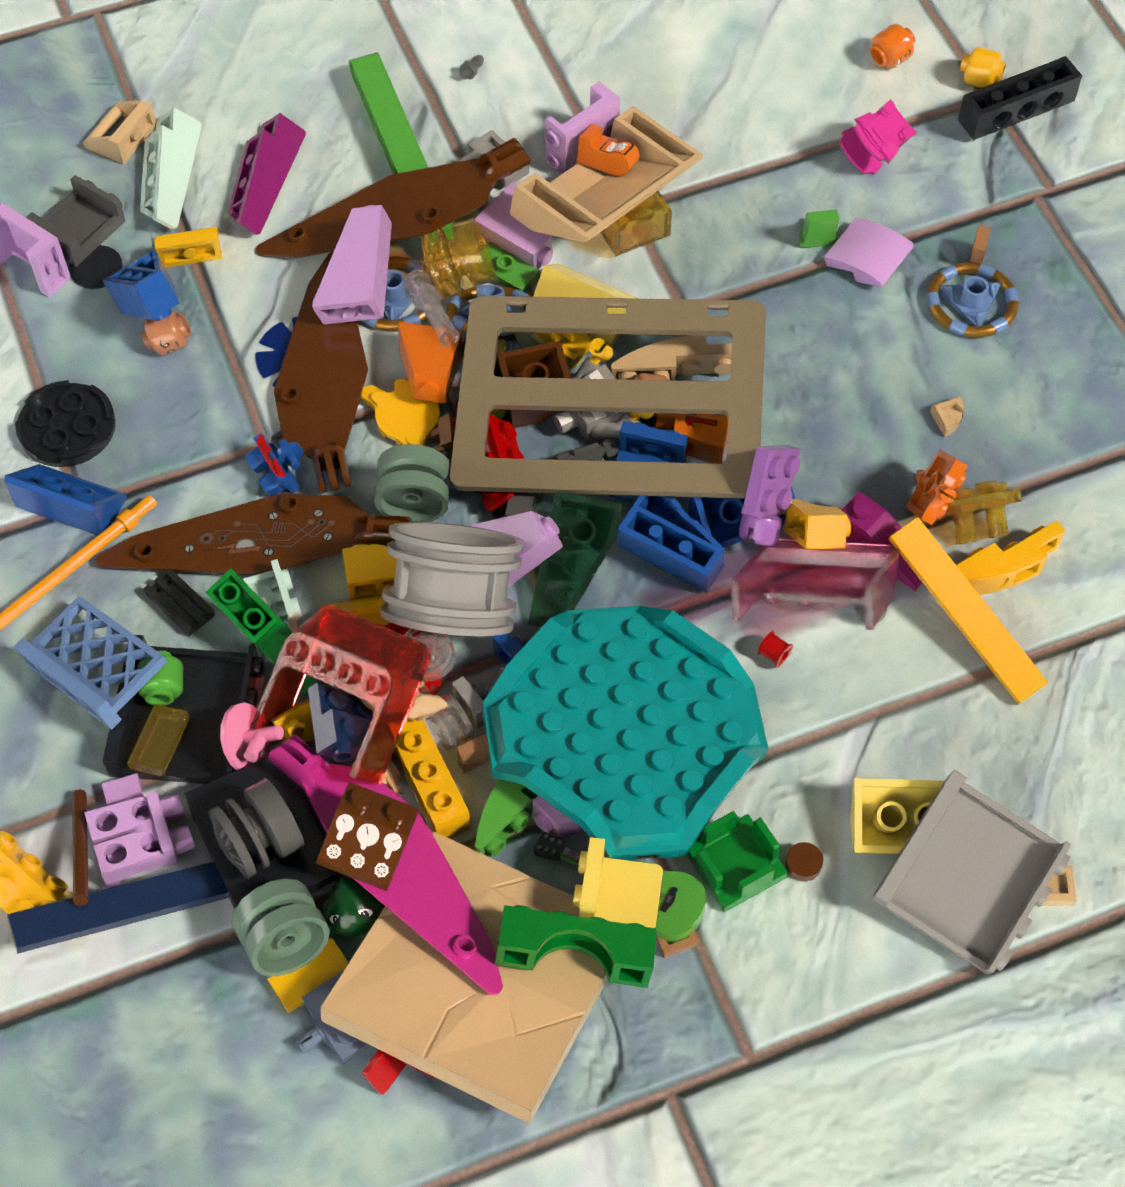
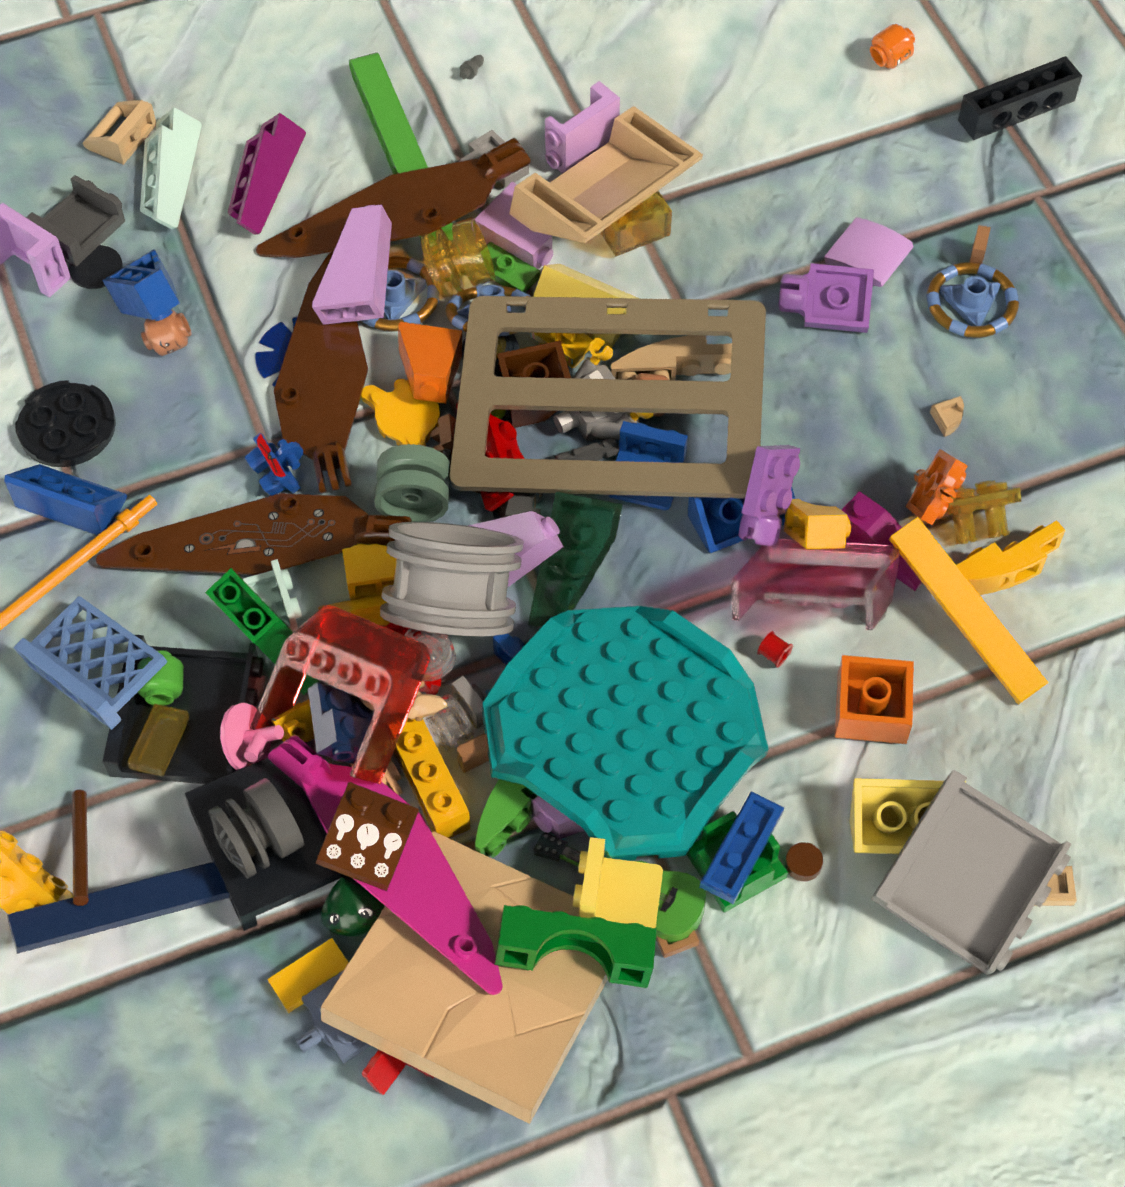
lavender hips [84,791,195,889] -> none
lavender tile [102,773,144,806] -> none
pearl dark grey tile [143,569,216,636] -> none
yellow panel [154,227,223,268] -> none
sand green wheel [231,879,330,977] -> none
clear pin [403,269,459,346] -> none
orange leg [577,124,640,177] -> none
blue wedge [618,496,724,593] -> none
orange torso [655,413,728,464] -> none
bright green tile [799,209,840,247] -> none
dark pink piece [839,99,917,175] -> none
yellow head [960,46,1006,88] -> none
none -> blue tile [700,791,784,904]
none -> medium lavender plate [778,263,874,333]
none -> orange brick [835,655,914,744]

